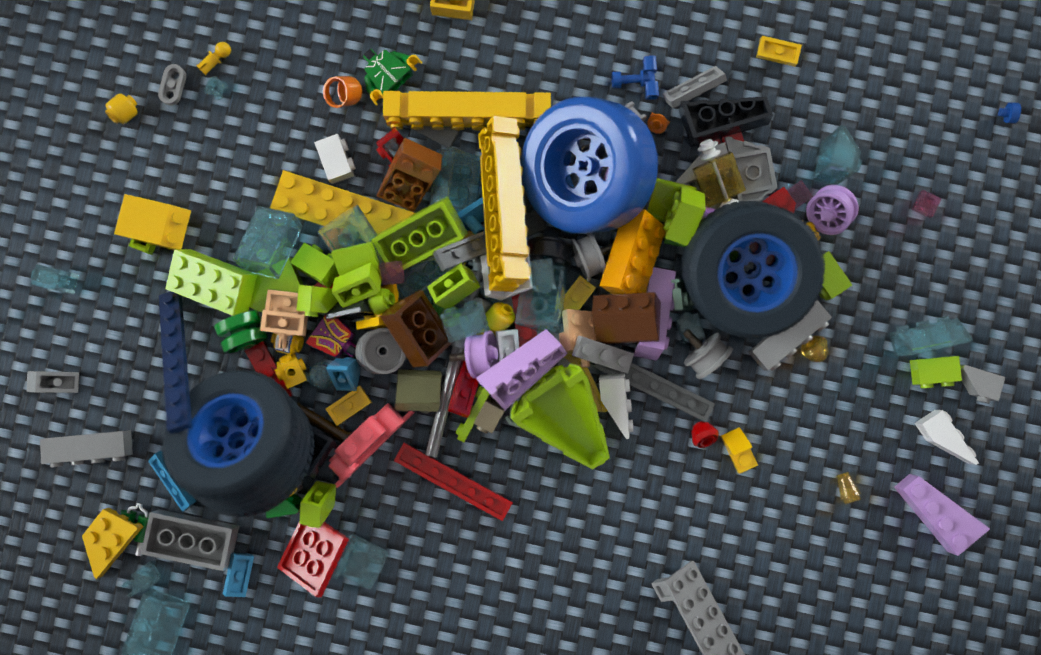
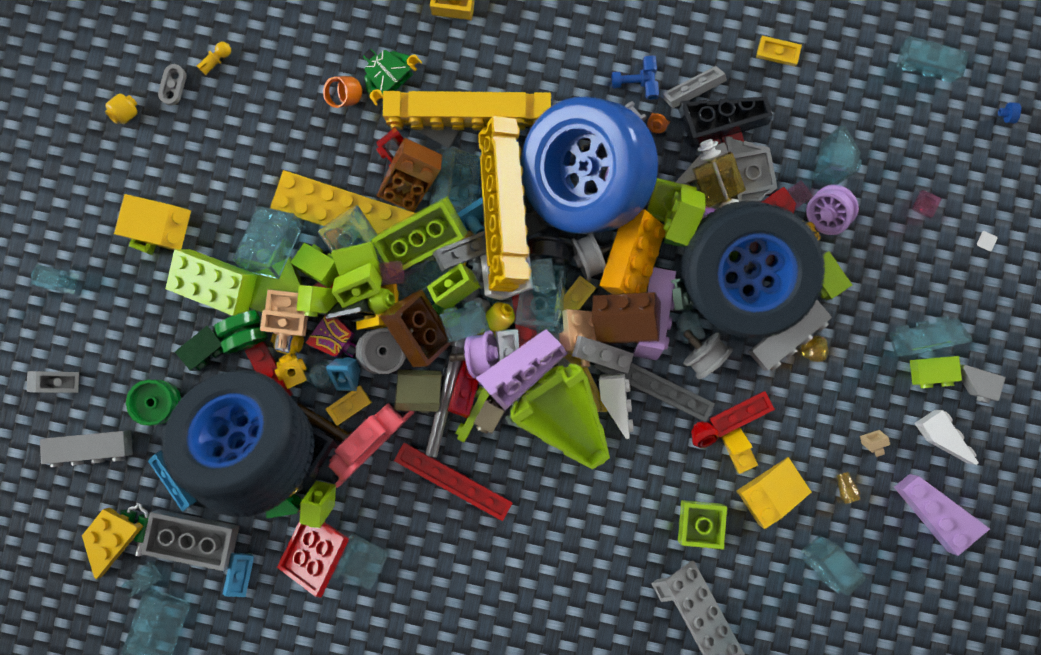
dark blue plate [159,291,192,434] -> none
clear light blue plate [204,76,228,100] -> none
white brick [314,134,356,184] -> none
none -> green wheel [126,379,181,426]
none -> dark green brick [175,325,224,372]
none -> lime brick [678,500,727,549]
none -> red plate [709,391,775,437]
none -> yellow slope [737,457,812,529]
none -> clear light blue brick [801,535,867,596]
none -> tan tile [860,430,890,457]
none -> clear light blue brick [896,36,969,82]
none -> white sticker [977,231,997,251]

